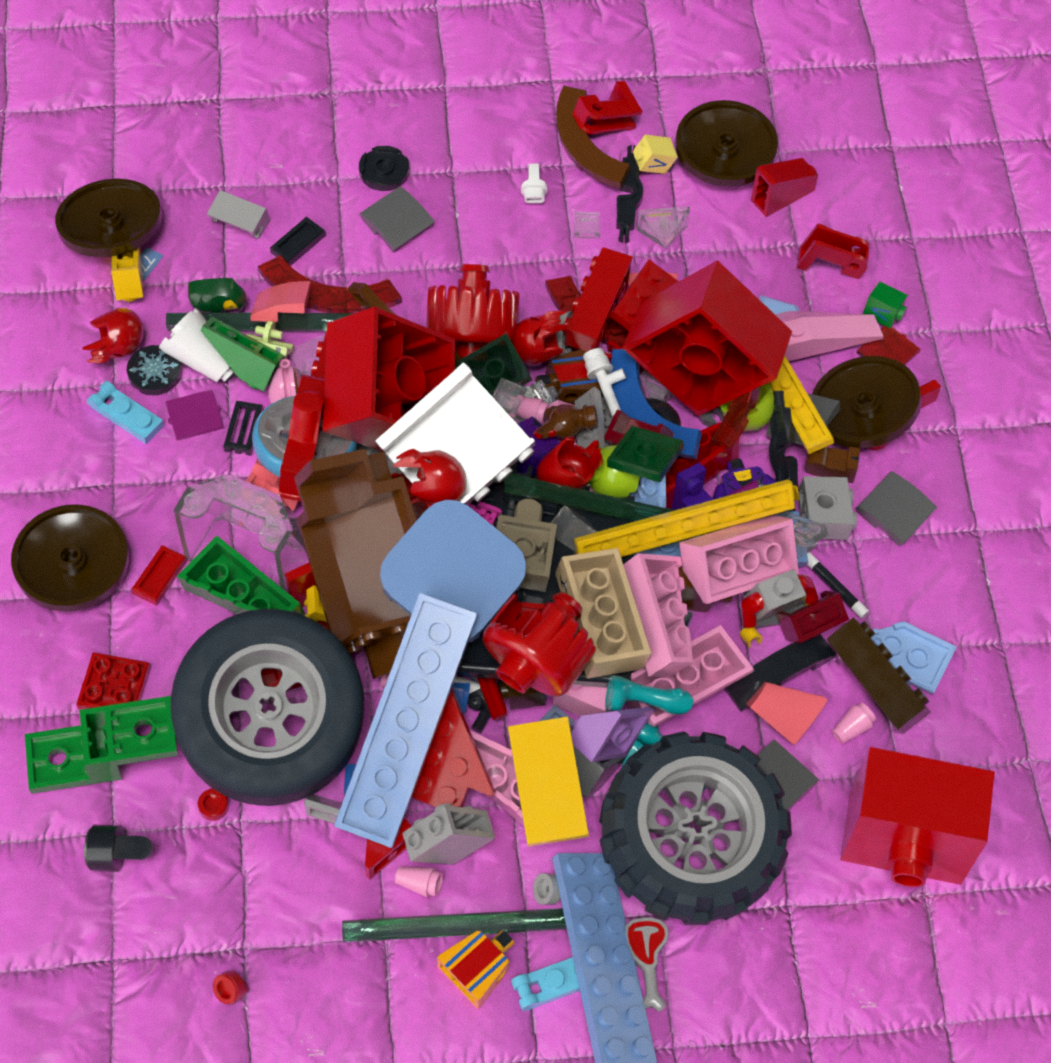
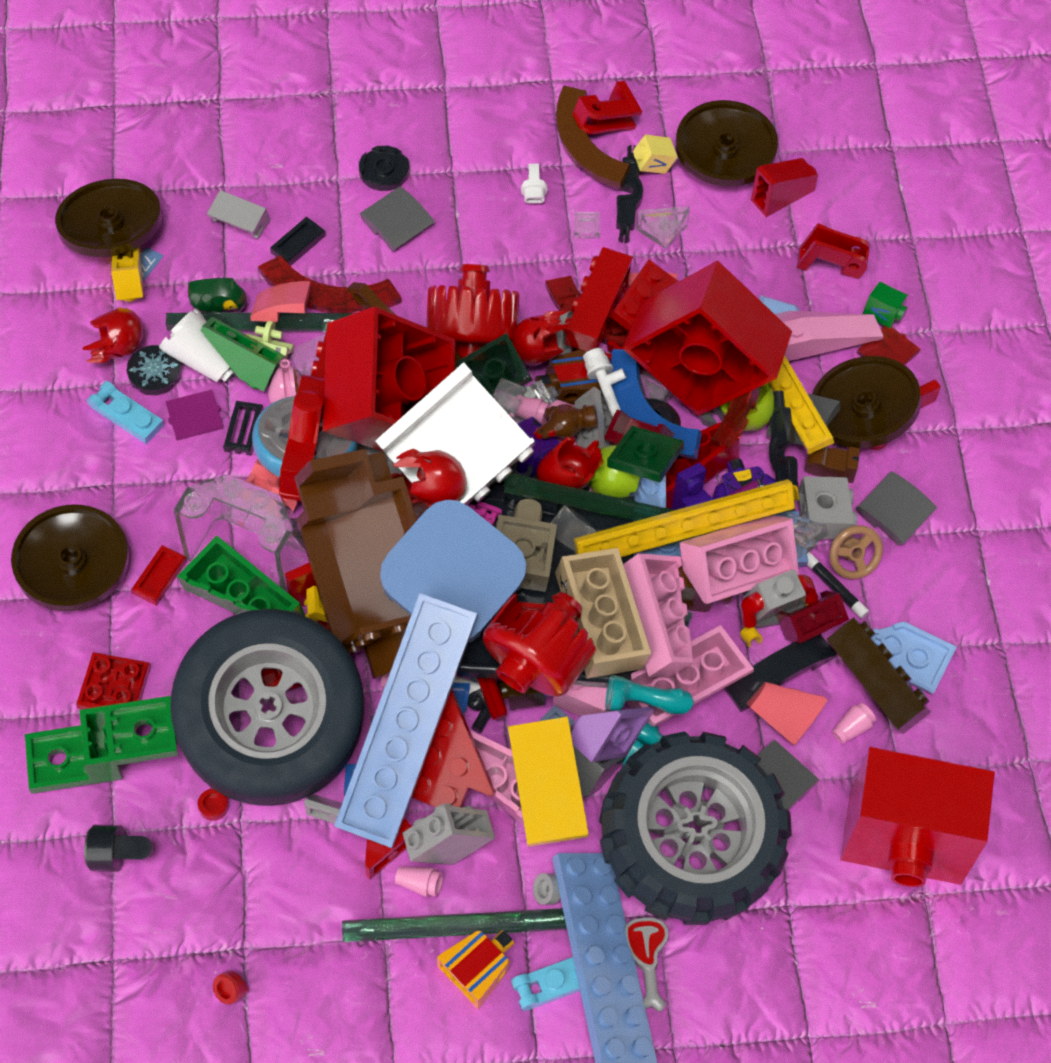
none -> medium nougat piece [829,525,883,580]

